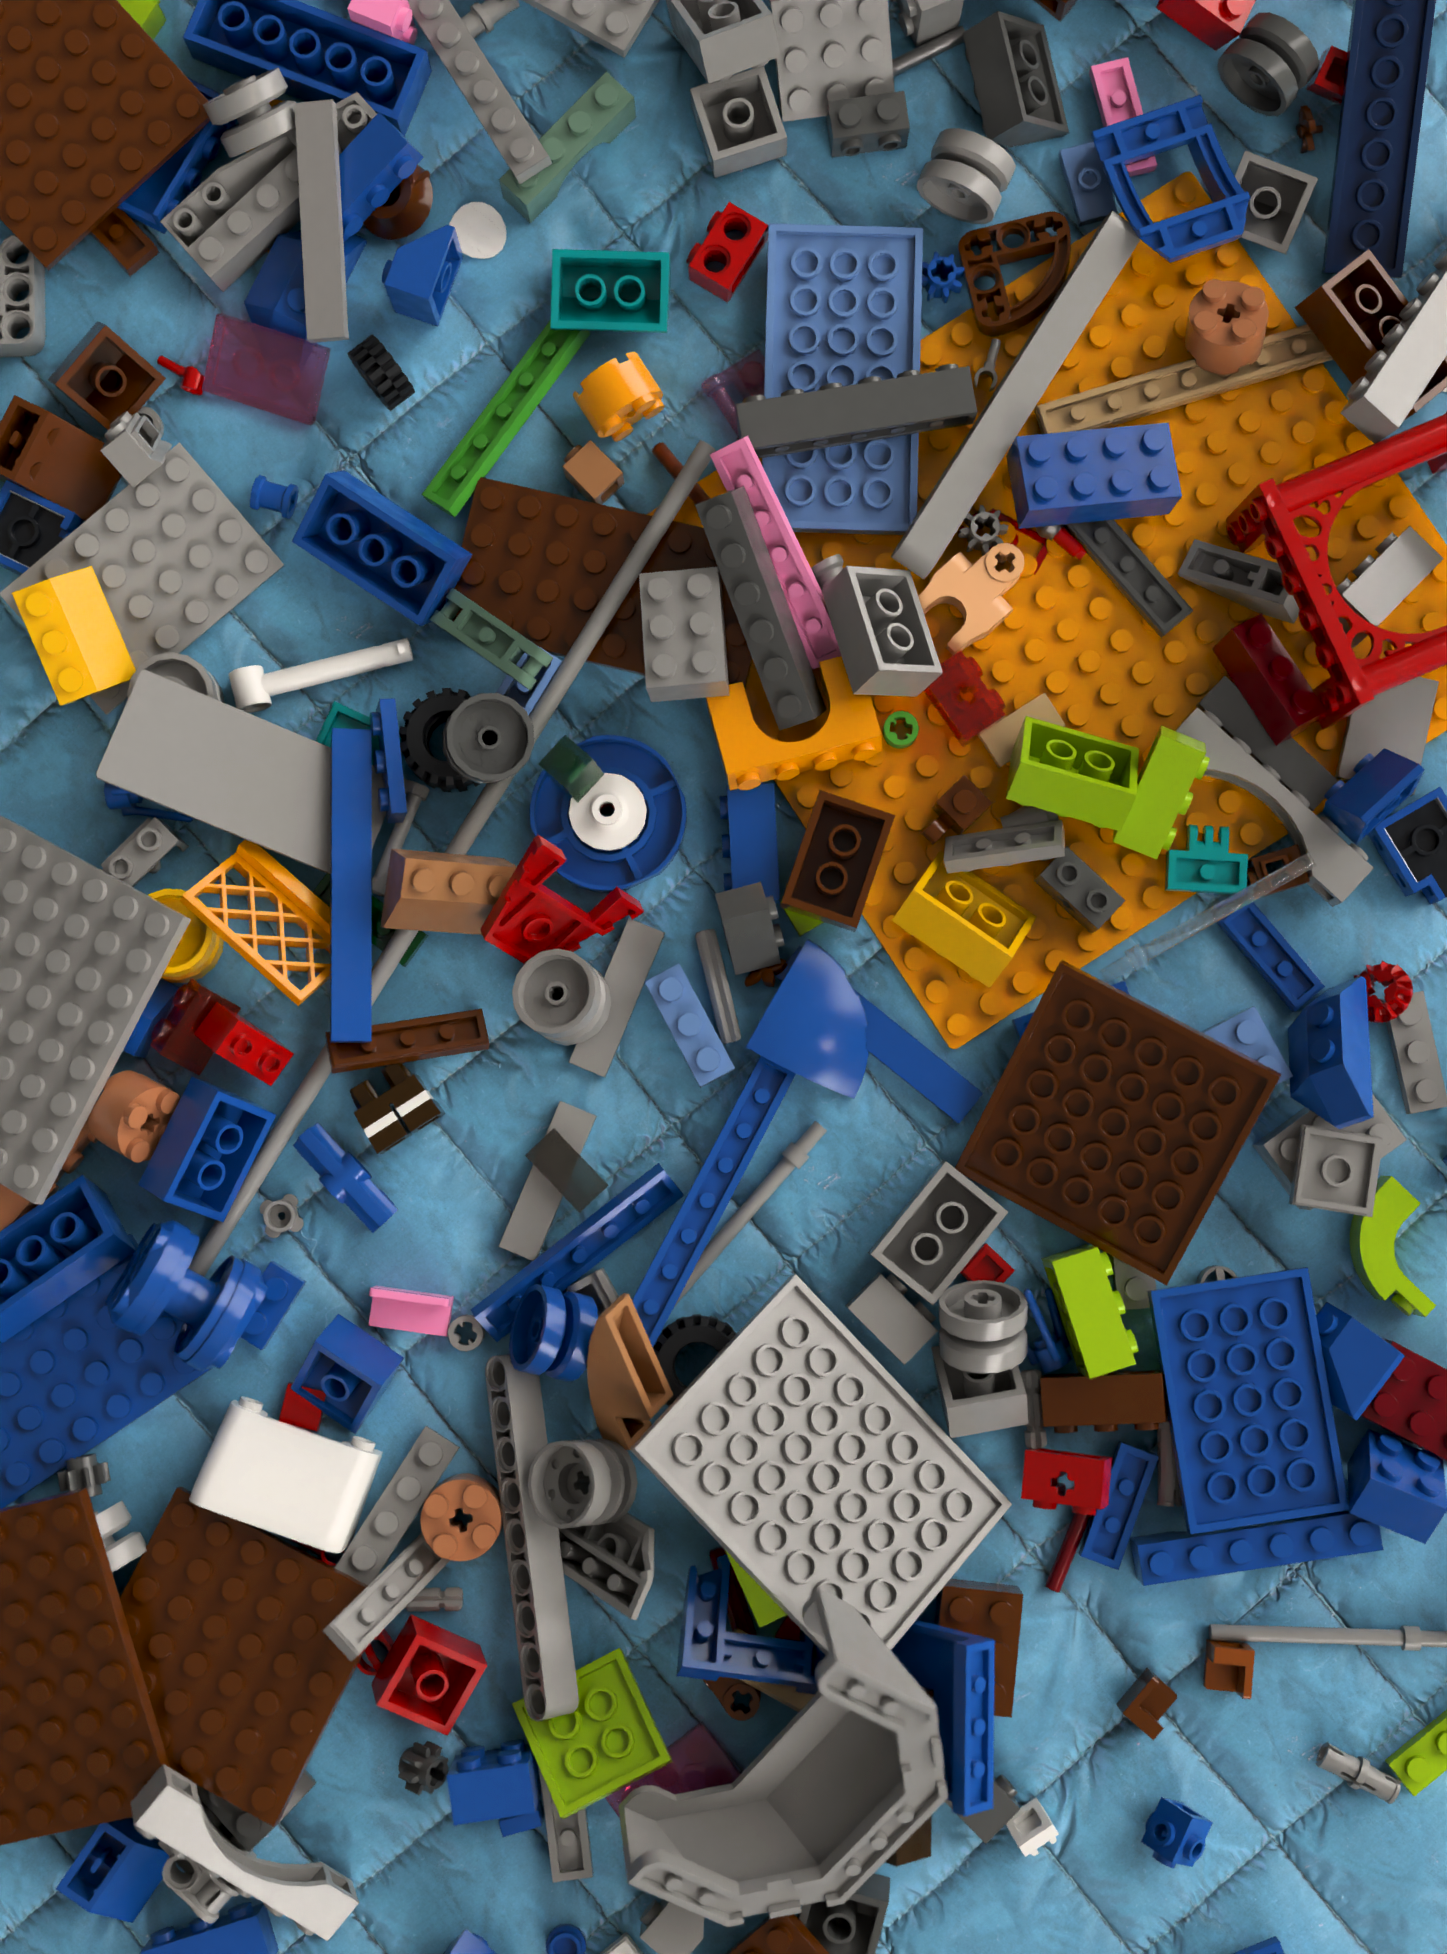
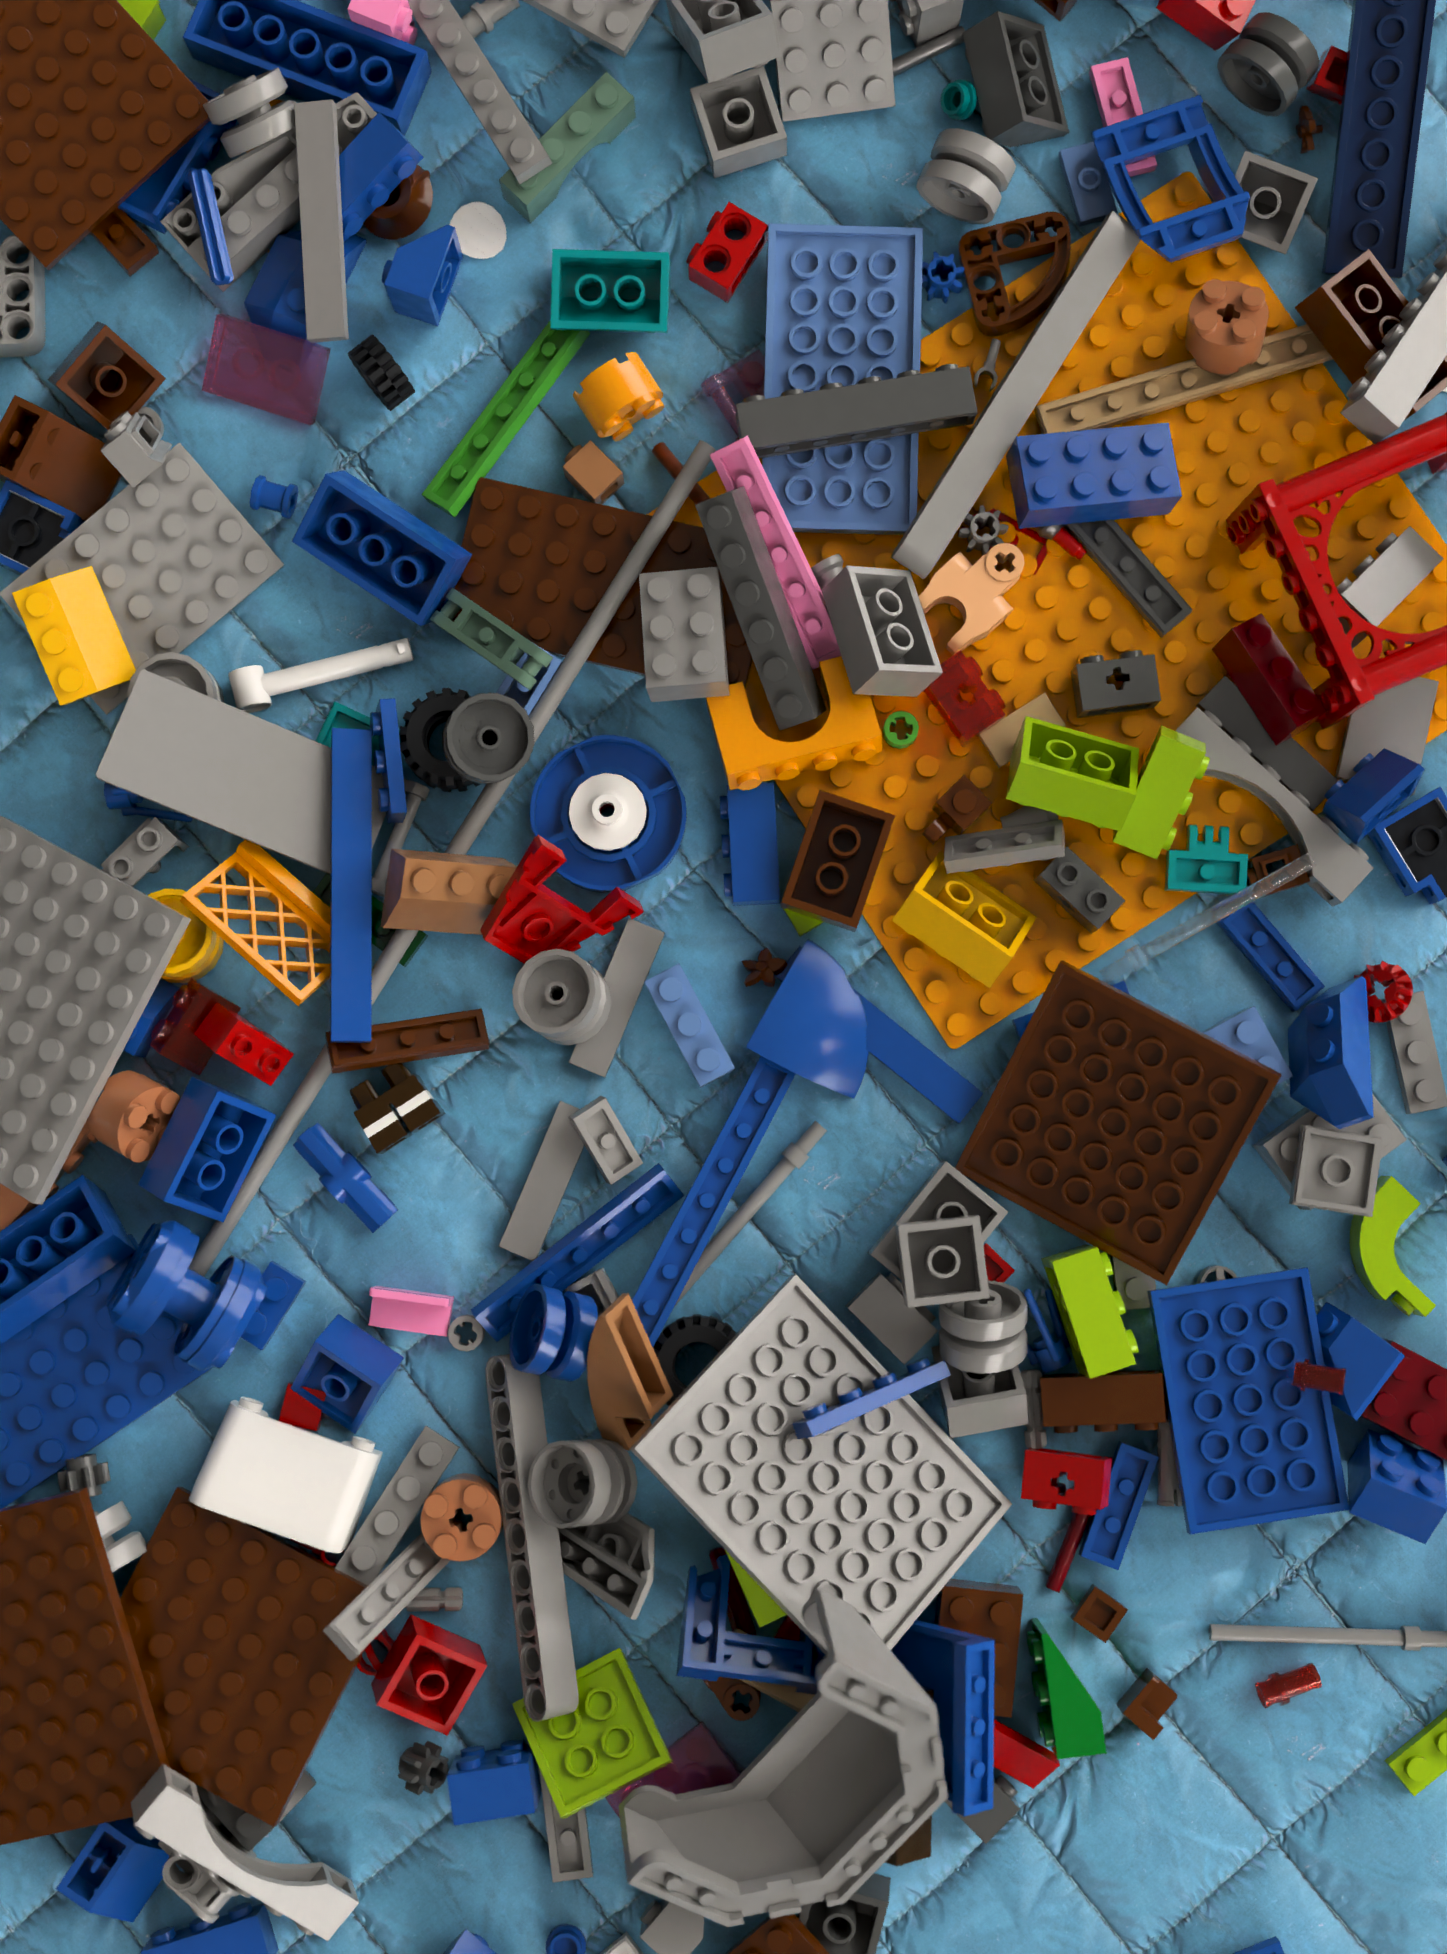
red hand [157,355,206,396] -> none
light grey plate [260,1194,304,1238] -> none
blue plate [498,1800,545,1837] -> none
clear smoke tile [525,1128,609,1213] -> none
brick [539,735,604,803] -> none
light grey axle [695,929,741,1044] -> none
dark grey brick [715,882,785,975] -> none
dark grey brick [826,91,910,158] -> none
white tile [1006,1797,1059,1857] -> none
blue arch [1130,1510,1383,1586] -> none
blue brick [1141,1797,1213,1868] -> none
light grey slope [1178,539,1299,624] -> none
dark orange panel [1203,1639,1255,1699] -> none
light grey pin [1316,1742,1401,1804] -> none
none -> blue axle [188,168,234,286]
none -> light grey plate [568,1096,643,1185]
none -> plate [792,1357,951,1439]
none -> light grey brick [895,1215,990,1308]
none -> teal plate [940,79,977,120]
none -> red tile [994,1719,1060,1788]
none -> green slope [1026,1618,1106,1759]
none -> reddish brown plate [1070,1584,1128,1643]
none -> dark grey brick [1071,650,1161,718]
none -> clear red pin [1255,1663,1322,1708]
none -> clear red pin [1293,1359,1346,1395]

